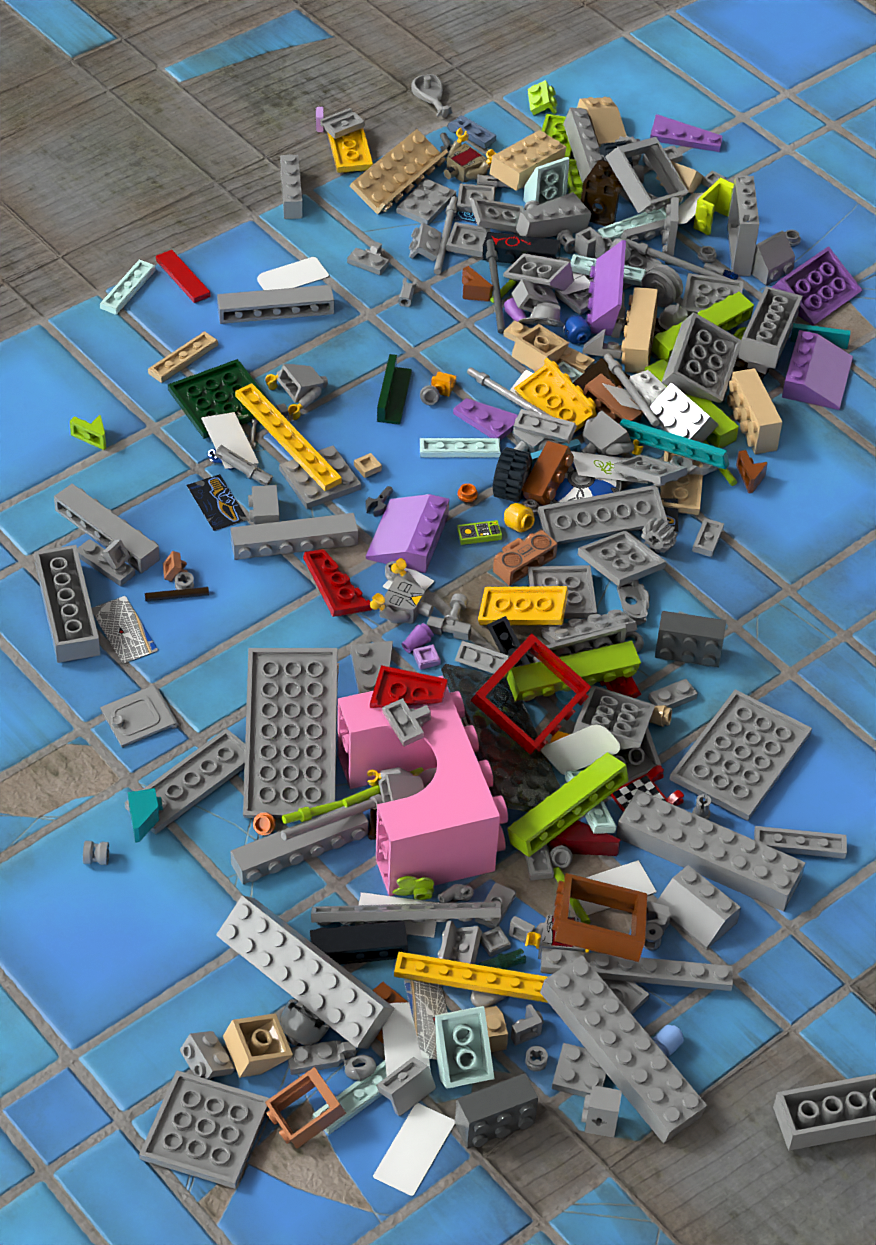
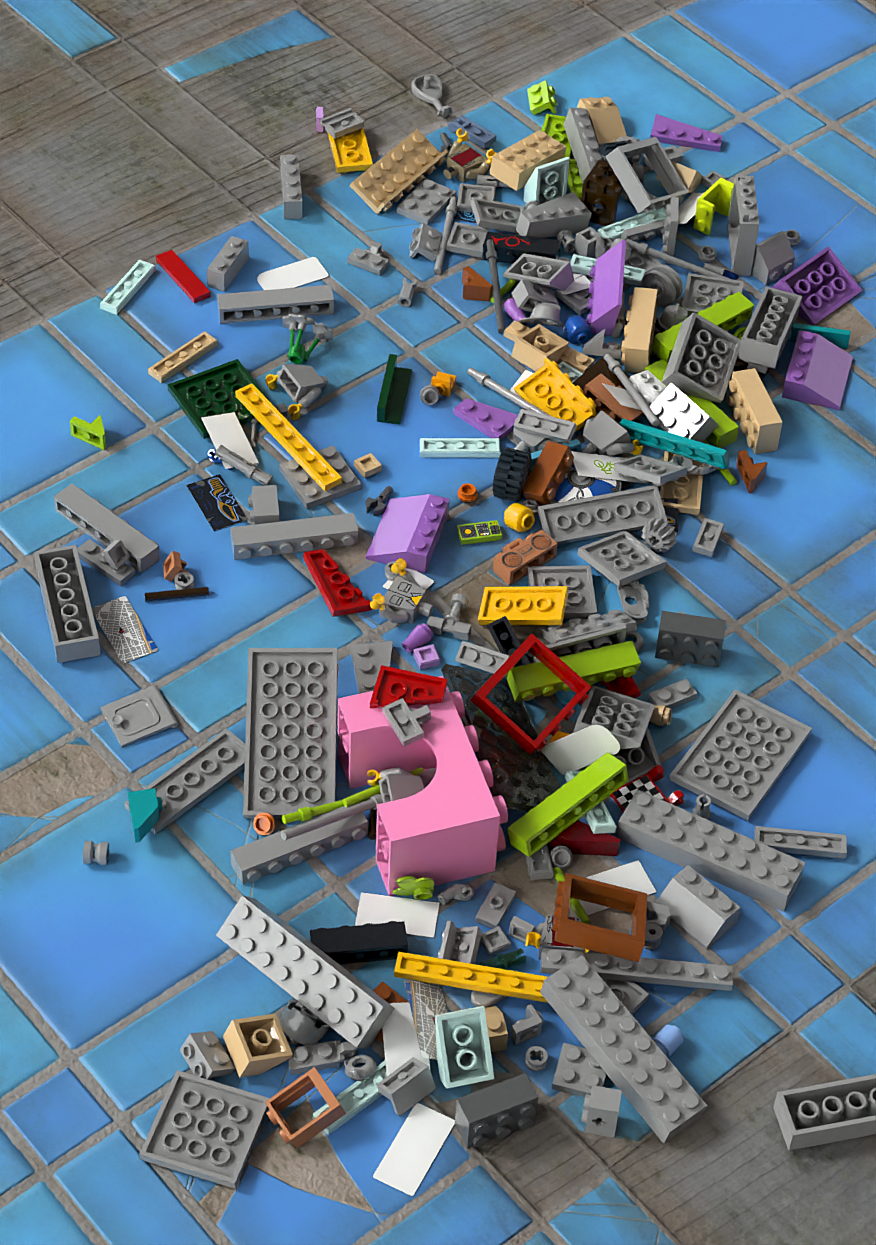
light grey plate [311,901,501,925] -> none
none -> light grey brick [207,236,249,292]
none -> plant [282,314,334,364]

